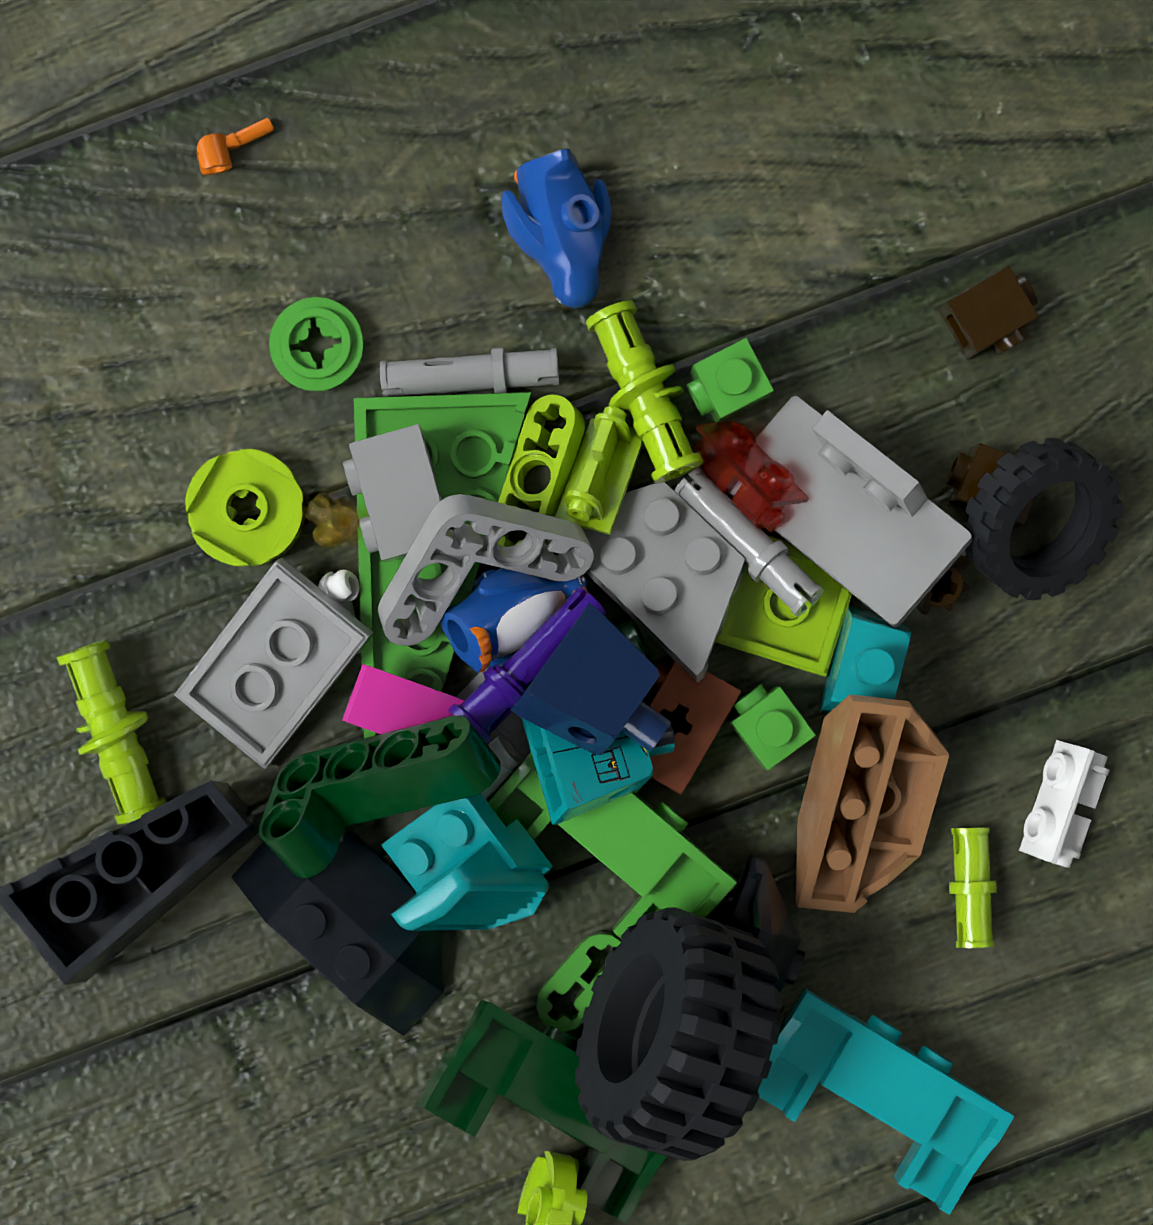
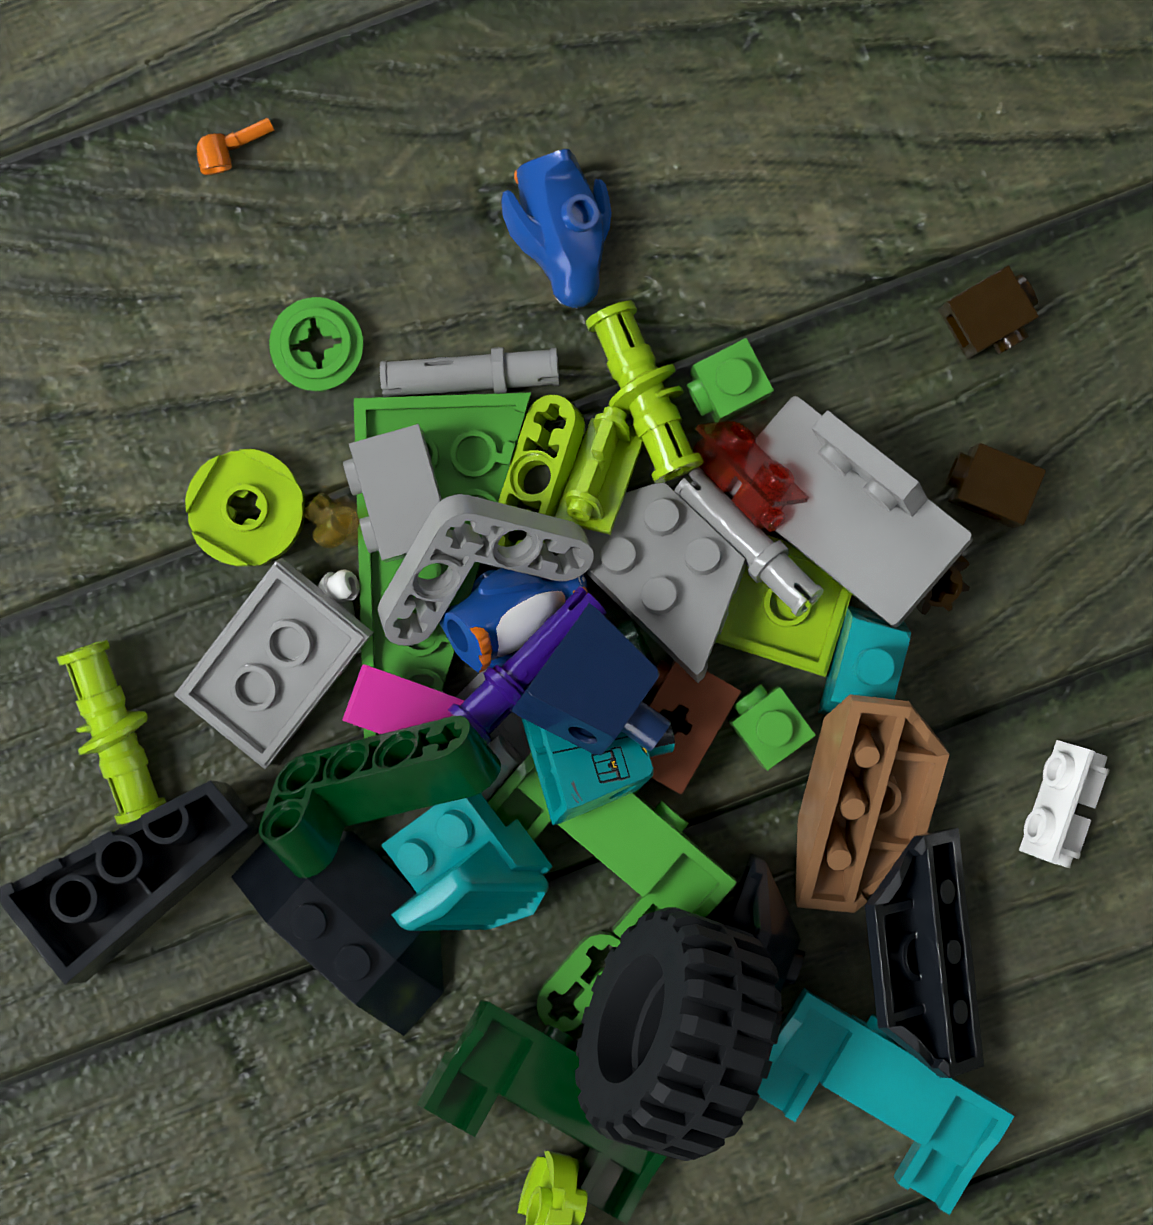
lime pin [949,827,997,948] -> none
black tyre [963,438,1123,601] -> none
none -> black wedge [865,828,984,1078]

